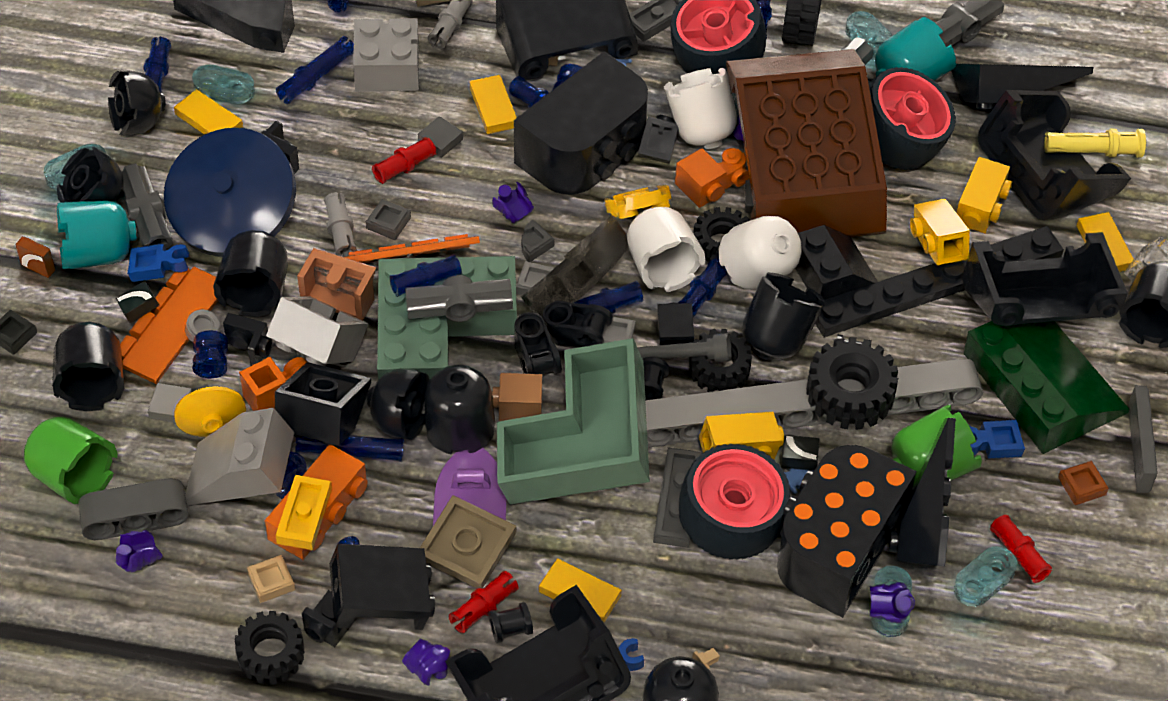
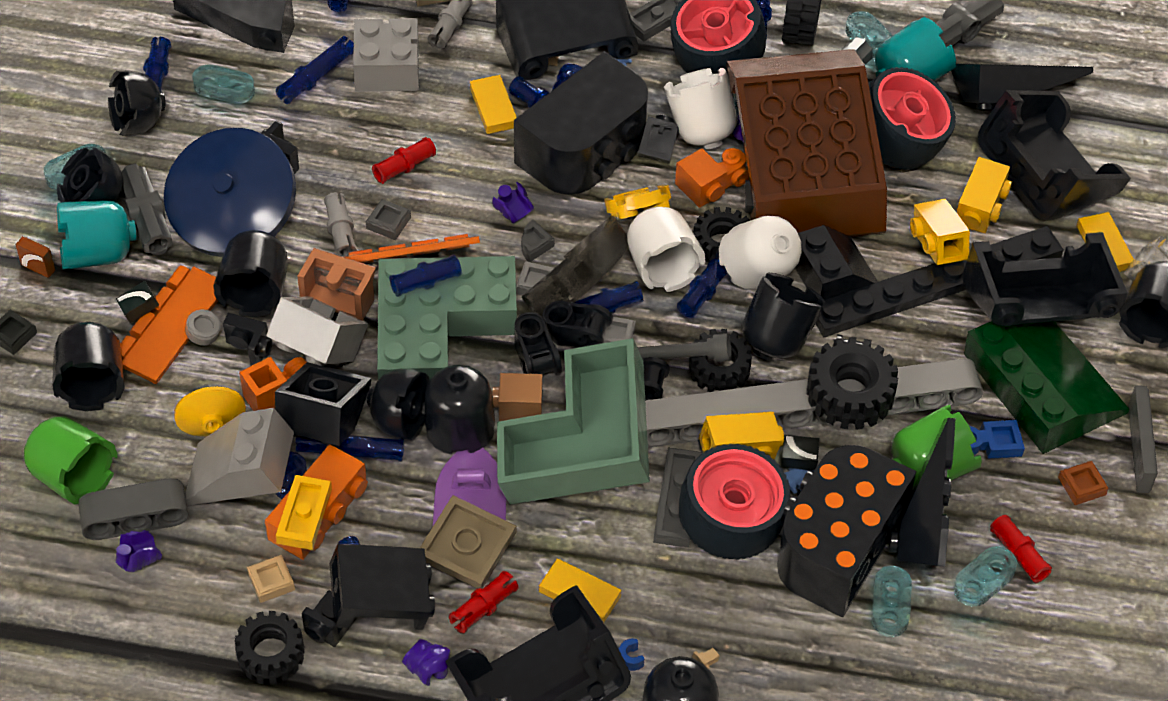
blue plate [128,244,190,282] -> none
light grey tile [148,383,192,422] -> none
yellow tile [174,89,243,135] -> none
clear blue wheel [192,330,228,379] -> none
dark grey piece [405,275,513,322] -> none
dark grey tile [418,116,463,157] -> none
black bush [488,602,533,643] -> none
black brick [656,302,694,346] -> none
dark purple arm [870,582,915,623] -> none
light yellow pin [1044,128,1146,158] -> none

